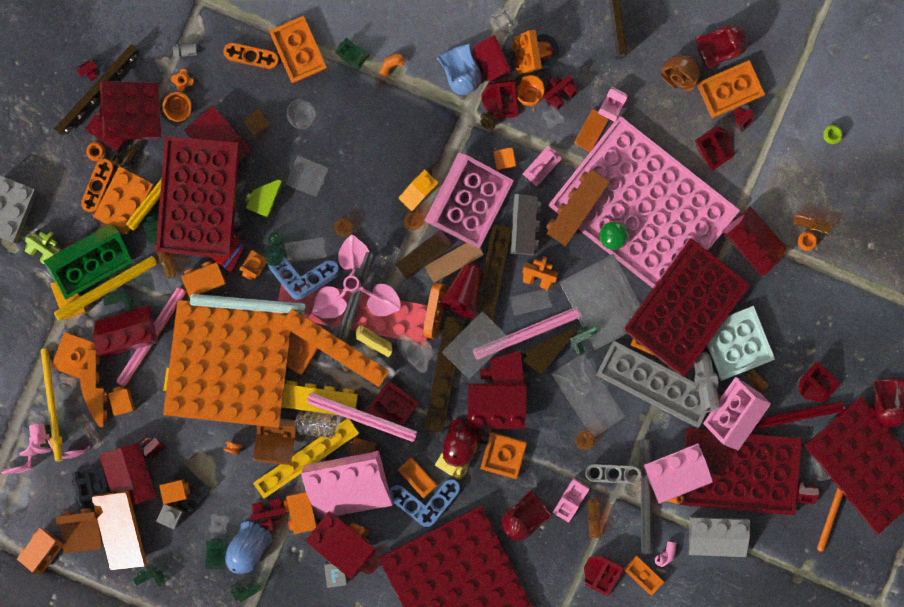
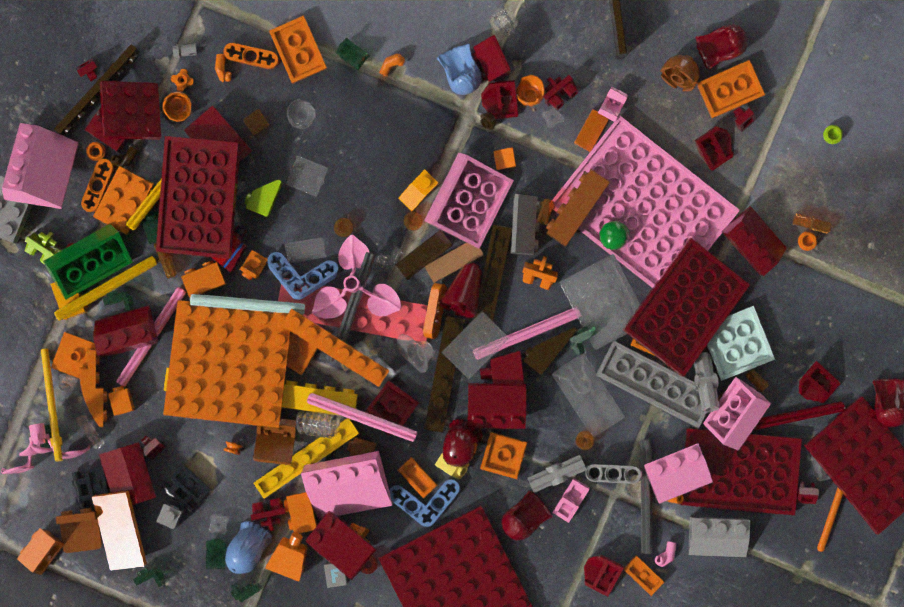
orange brick [159,479,190,504] -> none
clear green plate [264,232,284,266] -> none
light yellow plate [356,325,392,357] -> none
clear hinge [509,289,552,316] -> none
orange plate [512,30,559,75] -> none
bright pink hinge [523,146,562,187] -> none
clear orange axle [586,499,602,538] -> none
none -> bright pink slope [2,123,79,209]
none -> orange arm [215,54,232,82]
none -> orange torso [265,532,308,582]
none -> light grey piece [527,455,586,493]
none -> clear orange pin [536,199,555,225]

